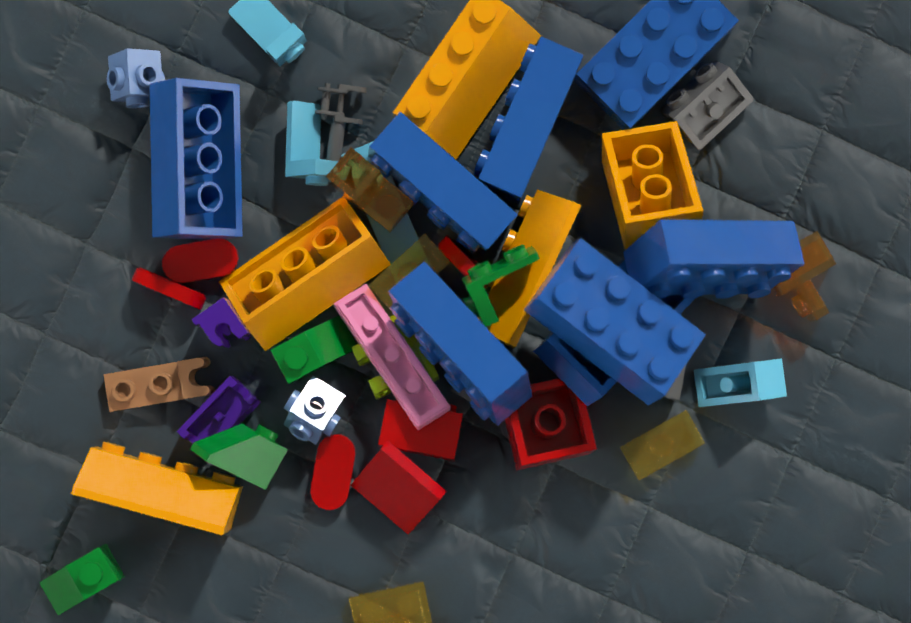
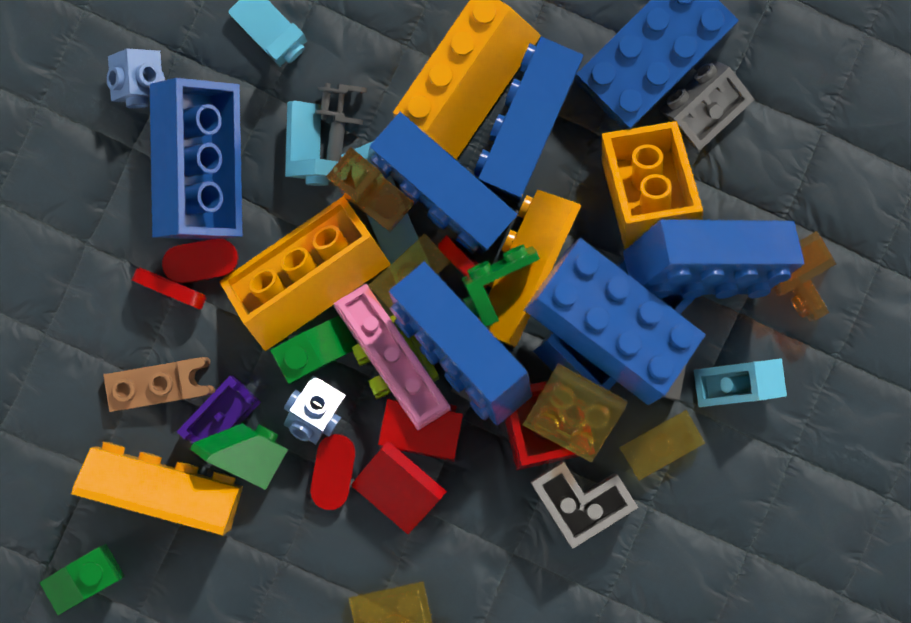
dark purple hinge [191,297,253,348] -> none
none -> clear yellow plate [523,364,628,462]
none -> light grey brick [530,461,638,549]

